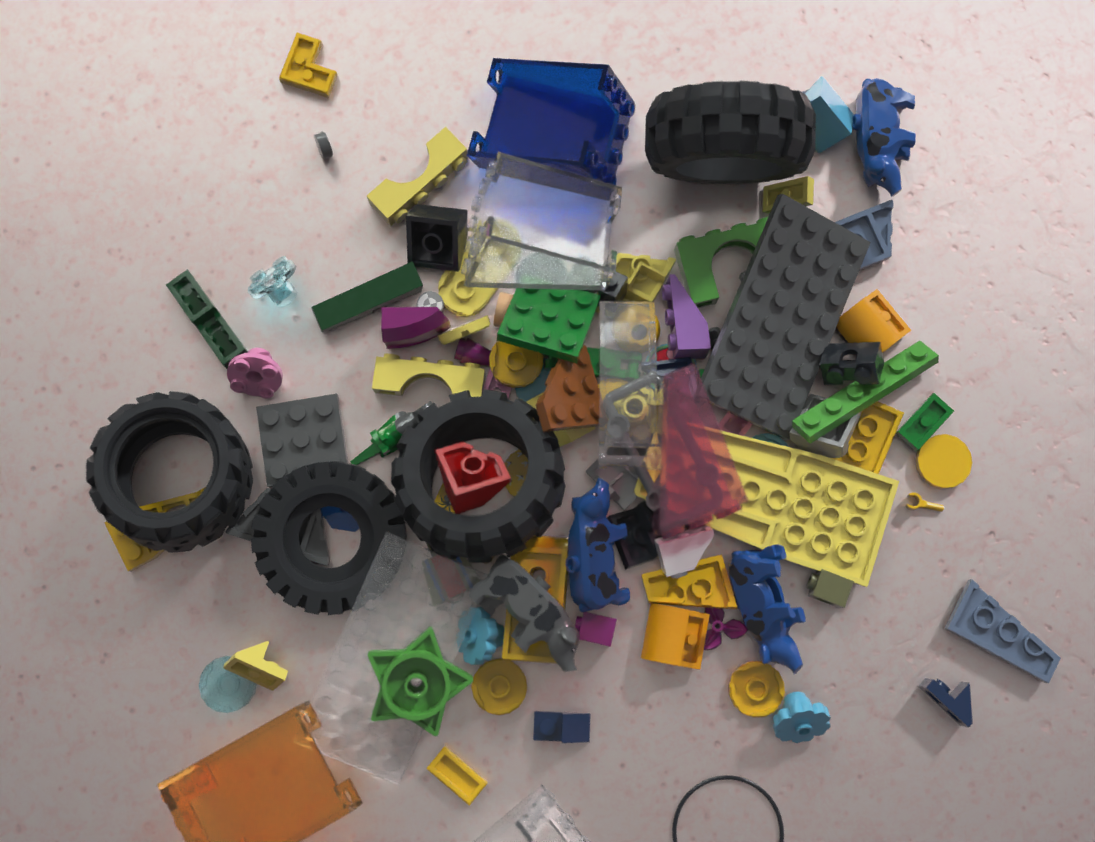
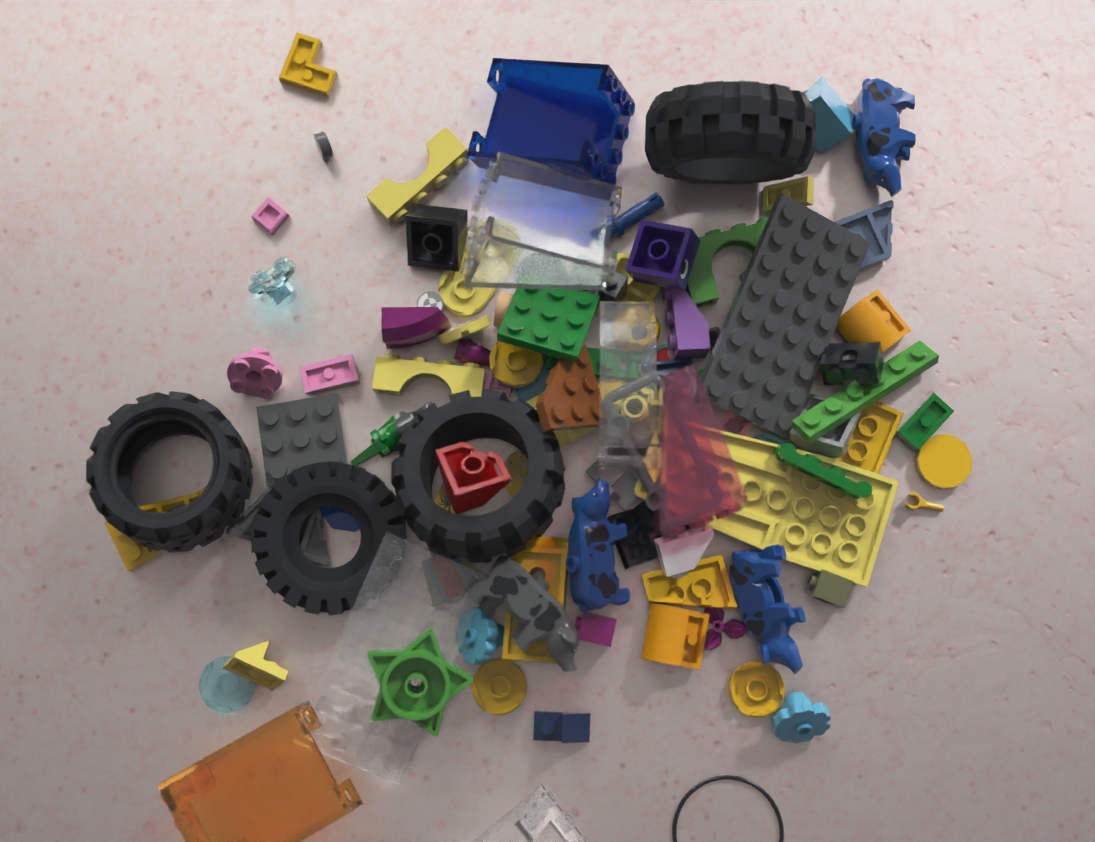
dark green slope [166,269,248,369] -> none
dark green slope [311,261,423,332] -> none
yellow tile [426,746,488,806] -> none
dark blue slope [918,678,973,728] -> none
sand blue wing [944,579,1061,683] -> none
none -> bright pink tile [251,197,290,236]
none -> bright pink plate [299,354,360,395]
none -> blue pin [590,192,665,248]
none -> dark purple brick [625,220,700,291]
none -> green plate [774,443,872,499]

